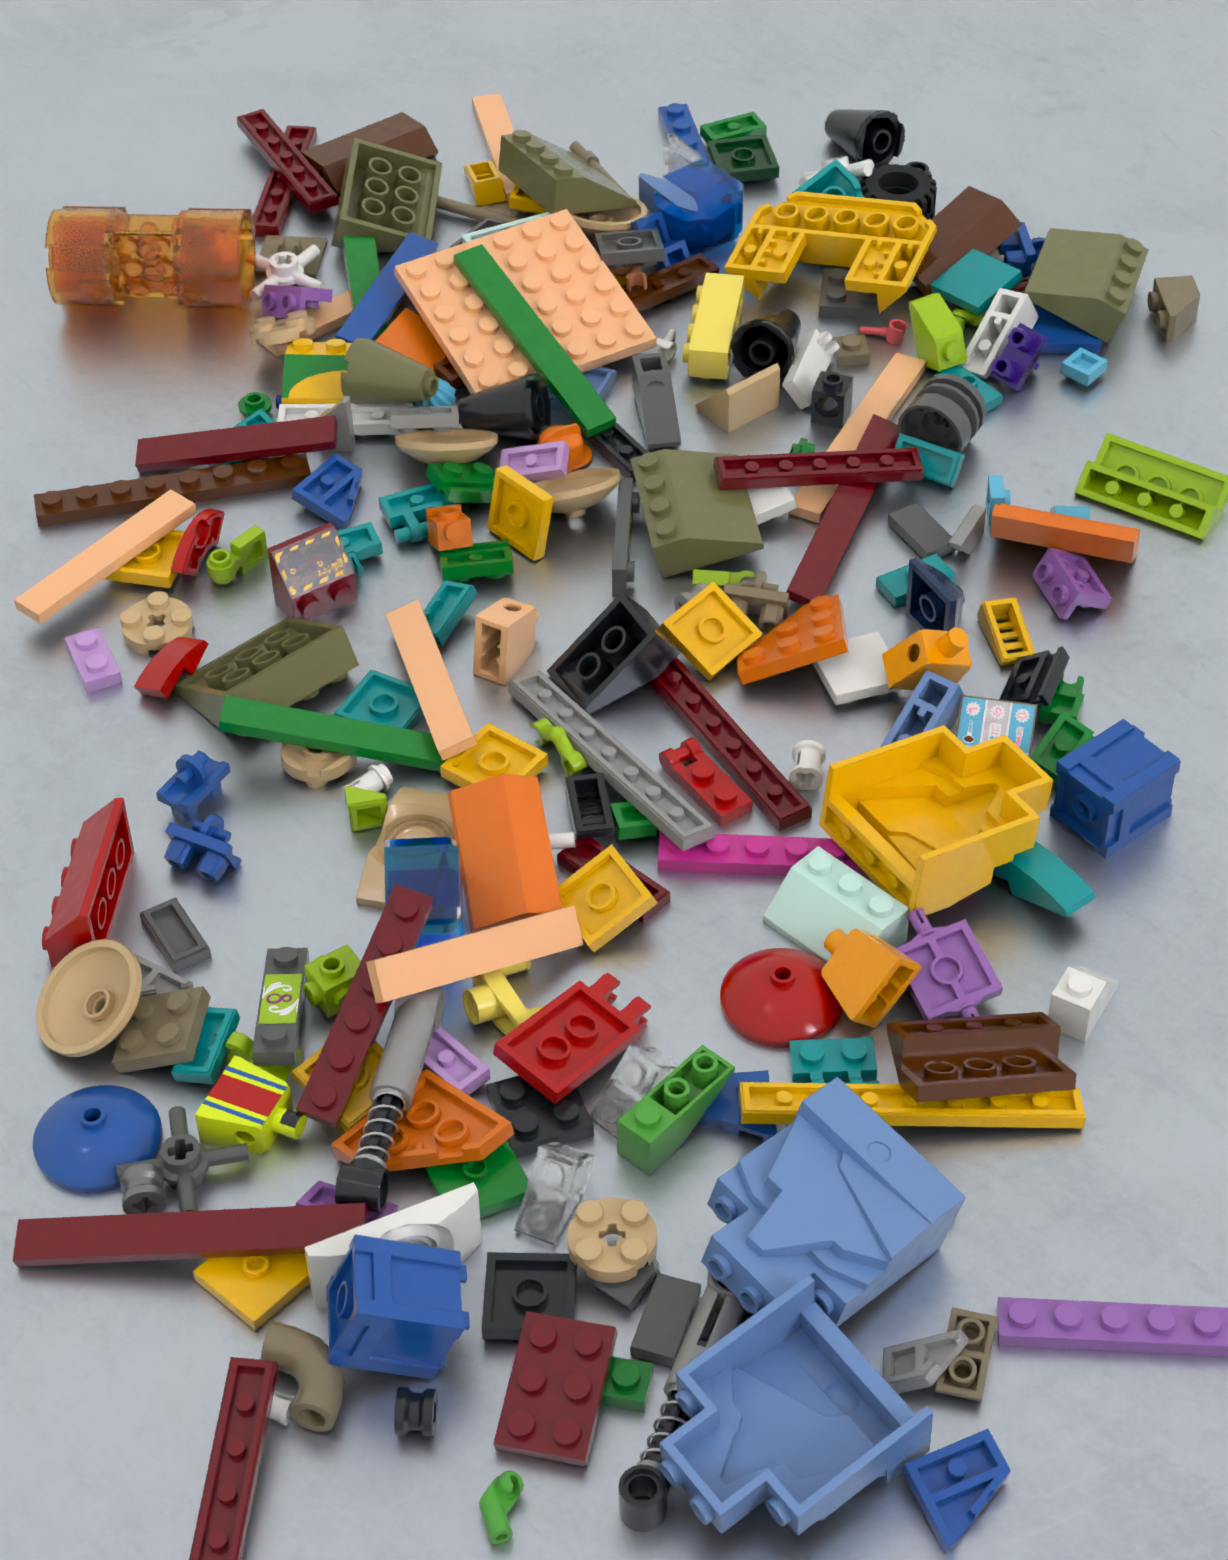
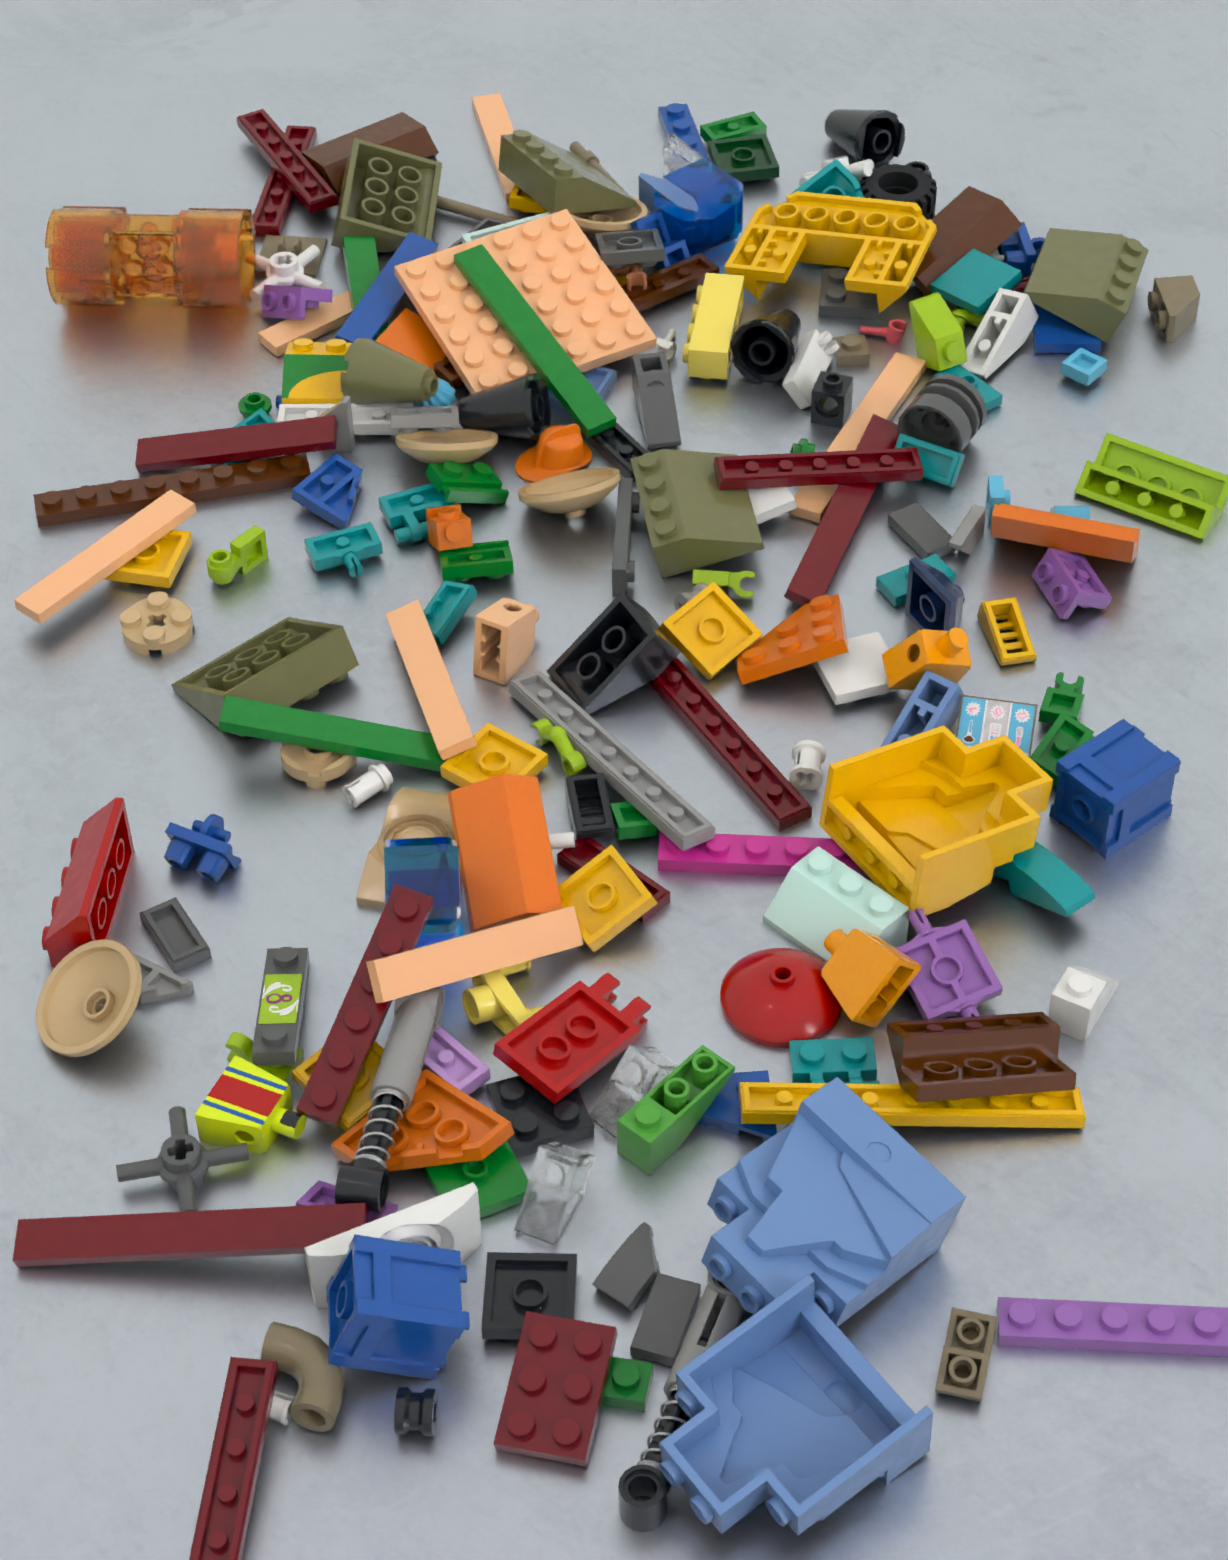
blue dish [33,1085,163,1194] -> none
lavender plate [64,627,122,693] -> none
dark tan plate [112,986,211,1074] -> none
flat silver wheel [120,1163,167,1214] -> none
red slope [134,636,208,699] -> none
blue hips [156,750,230,821] -> none
red tile [171,509,225,577] -> none
teal plate [171,1007,240,1084] -> none
yellow plate [193,1254,310,1331] -> none
tan plate [249,310,316,346] -> none
slope [267,522,358,620] -> none
lime brick [303,944,361,1018] -> none
teal tile [333,669,424,730] -> none
lime slope [344,786,387,832] -> none
yellow slope [464,160,506,206] -> none
bright green arm [479,1470,524,1544] -> none
yellow plate [487,465,554,561] -> none
lavender plate [499,441,570,482] -> none
tan plate [567,1198,657,1283] -> none
red plate [659,737,753,827] -> none
tan slope [695,363,780,433] -> none
dark tan hips [723,571,790,631] -> none
light grey tile [883,1329,968,1394] -> none
blue wing [902,1429,1011,1554] -> none
dark purple hips [990,323,1049,391] -> none
black plate [999,646,1070,707] -> none

